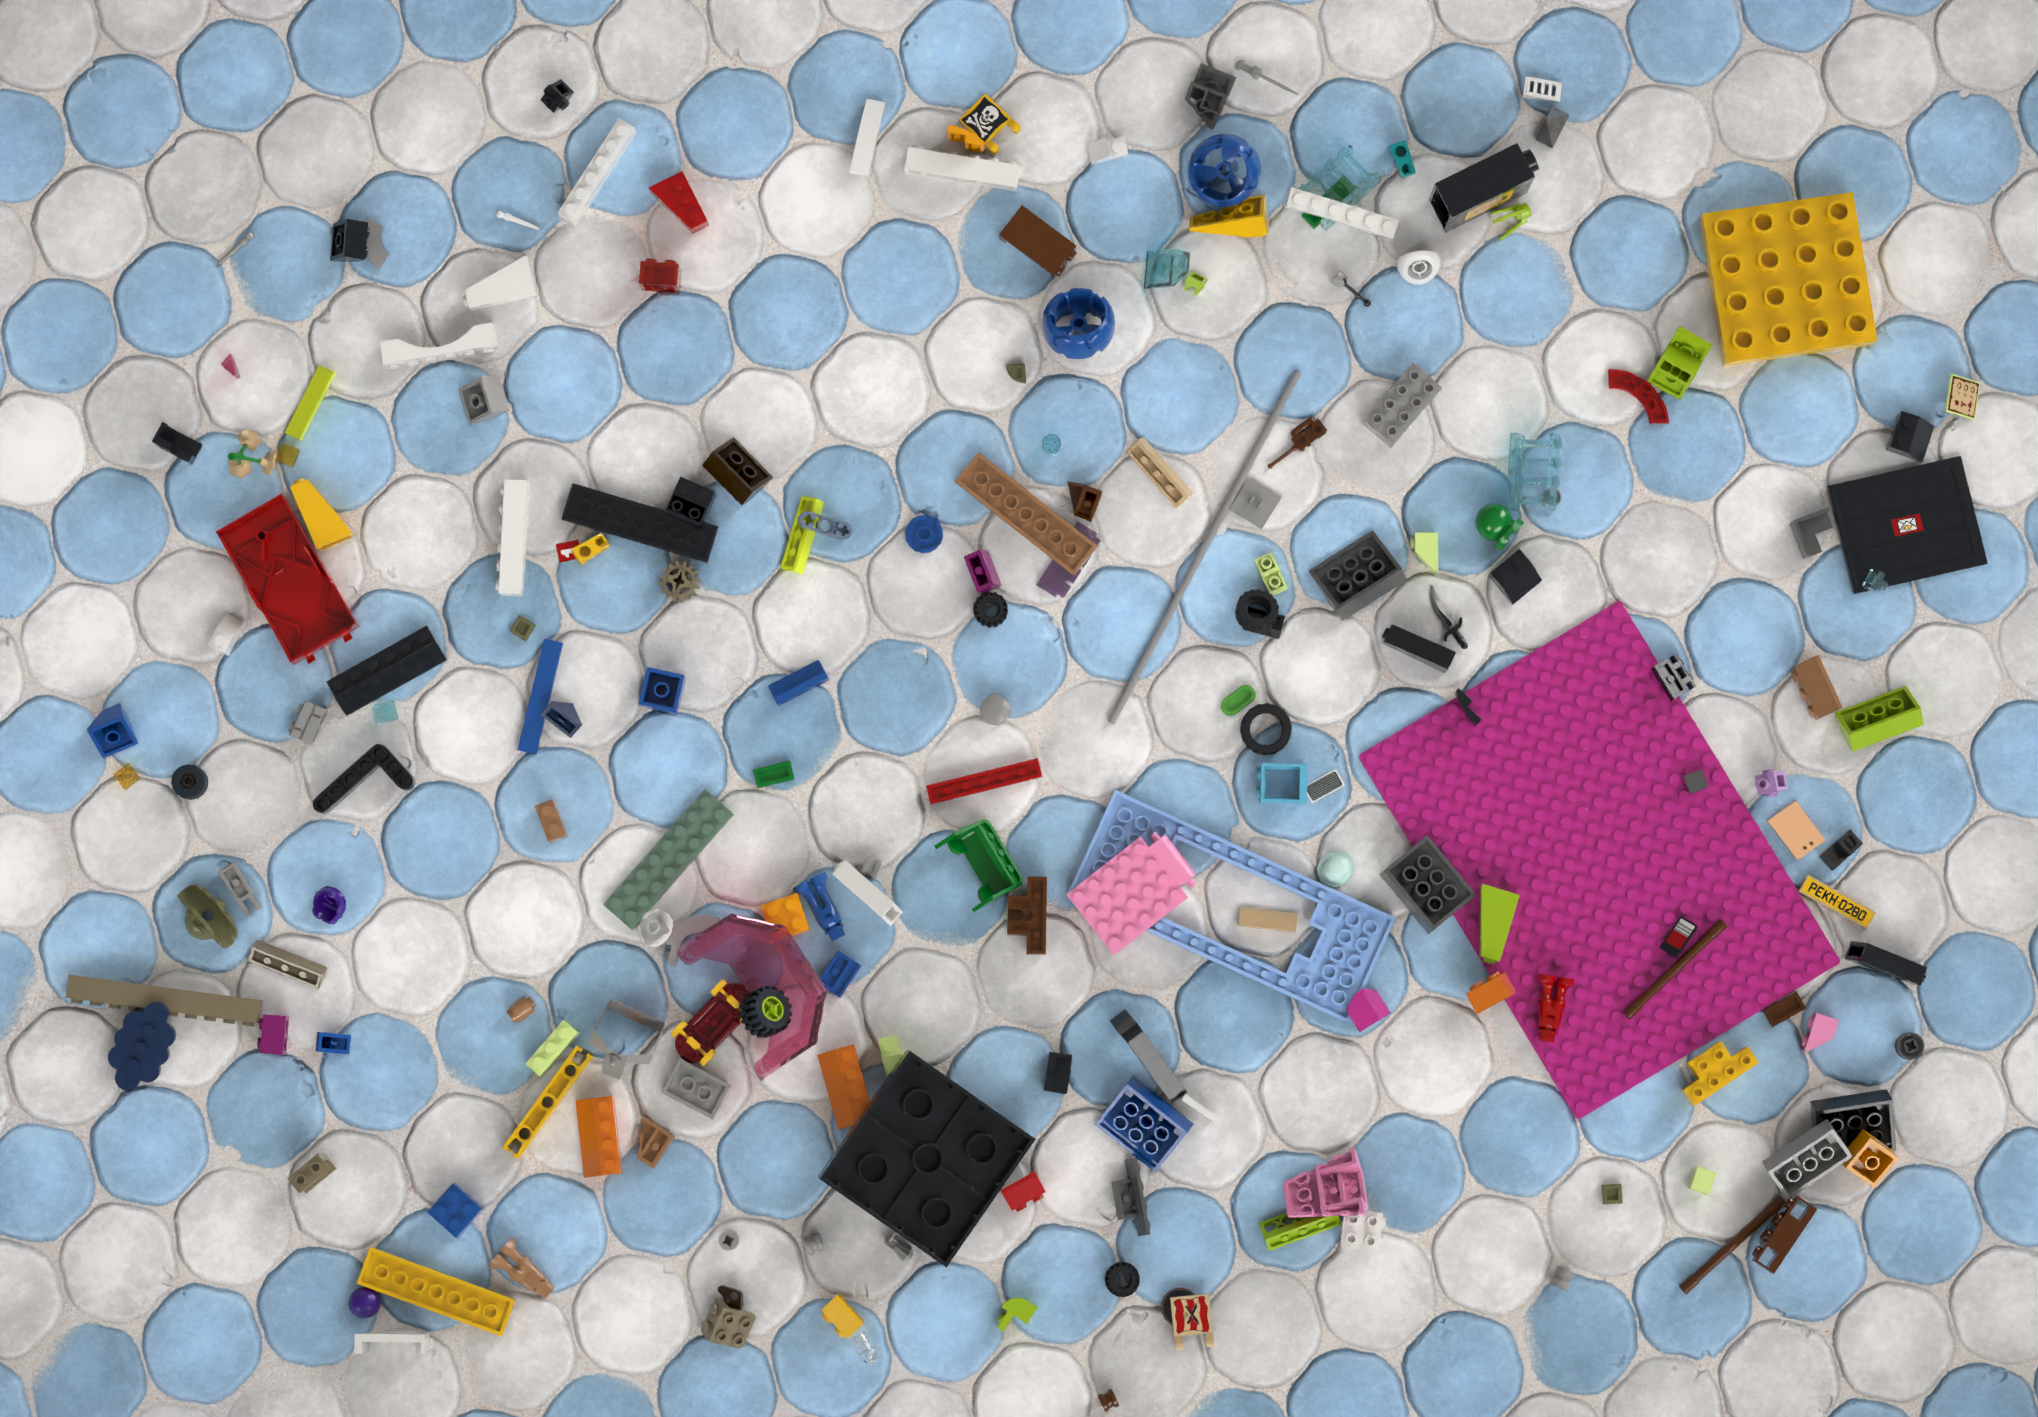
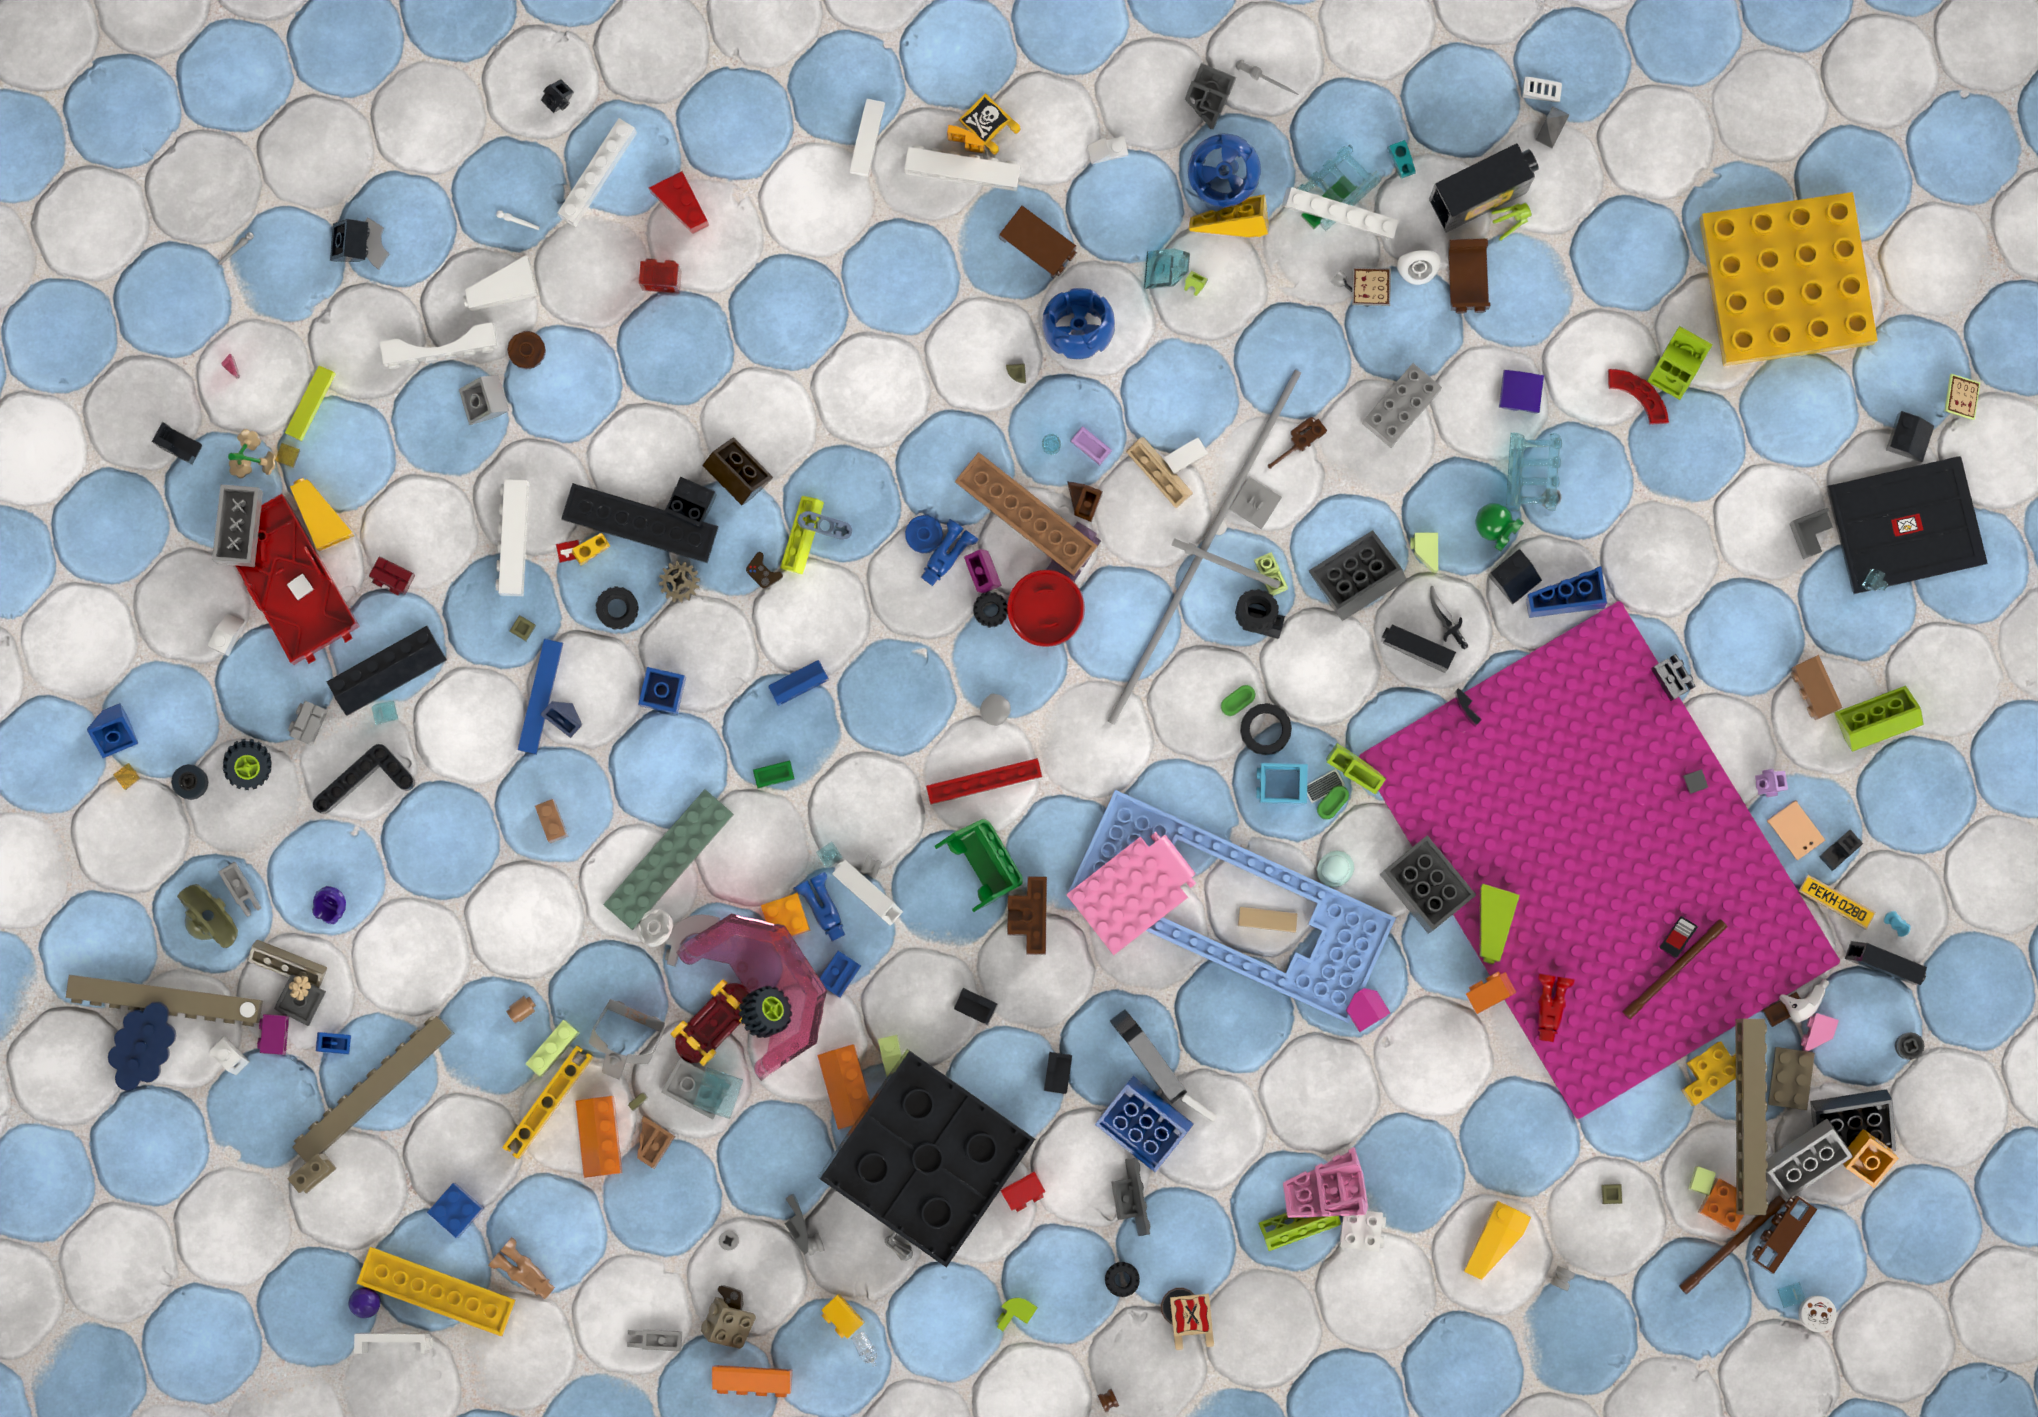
none -> white torso [209,1036,250,1075]
none -> light grey brick [212,484,263,567]
none -> black wheel [223,739,272,790]
none -> white sticker [240,1002,255,1018]
none -> dark grey tile [274,974,326,1026]
none -> white tile [287,574,314,600]
none -> tan plant [289,976,311,1001]
none -> dark tan brick [292,1016,454,1163]
none -> dark red brick [369,556,415,596]
none -> reddish brown tile [507,331,546,370]
none -> black tyre [595,586,639,630]
none -> light grey hinge [627,1330,682,1351]
none -> olive tile [628,1093,648,1111]
none -> clear light blue slope [693,1067,743,1119]
none -> orange slope [712,1365,793,1397]
none -> dark brown piece [746,552,783,589]
none -> dark grey slope [784,1194,808,1255]
none -> clear light blue tile [816,842,843,868]
none -> blue piece [920,519,979,586]
none -> black panel [954,988,998,1026]
none -> red brick [1007,570,1085,647]
none -> lavender tile [1070,426,1112,466]
none -> white slope [1164,437,1209,474]
none -> light grey bar [1172,538,1281,589]
none -> bright green tile [1317,786,1349,819]
none -> lime slope [1326,743,1386,795]
none -> piece [1352,267,1391,306]
none -> reddish brown panel [1448,238,1491,314]
none -> yellow wedge [1464,1201,1531,1280]
none -> dark purple slope [1499,370,1544,414]
none -> blue wedge [1526,566,1607,618]
none -> orange brick [1698,1178,1744,1231]
none -> dark tan brick [1735,1019,1768,1215]
none -> dark tan plate [1768,1047,1815,1110]
none -> clear light blue slope [1777,1282,1805,1308]
none -> white animal [1779,979,1829,1023]
none -> white head [1798,1296,1837,1332]
none -> medium azure piece [1884,911,1911,937]

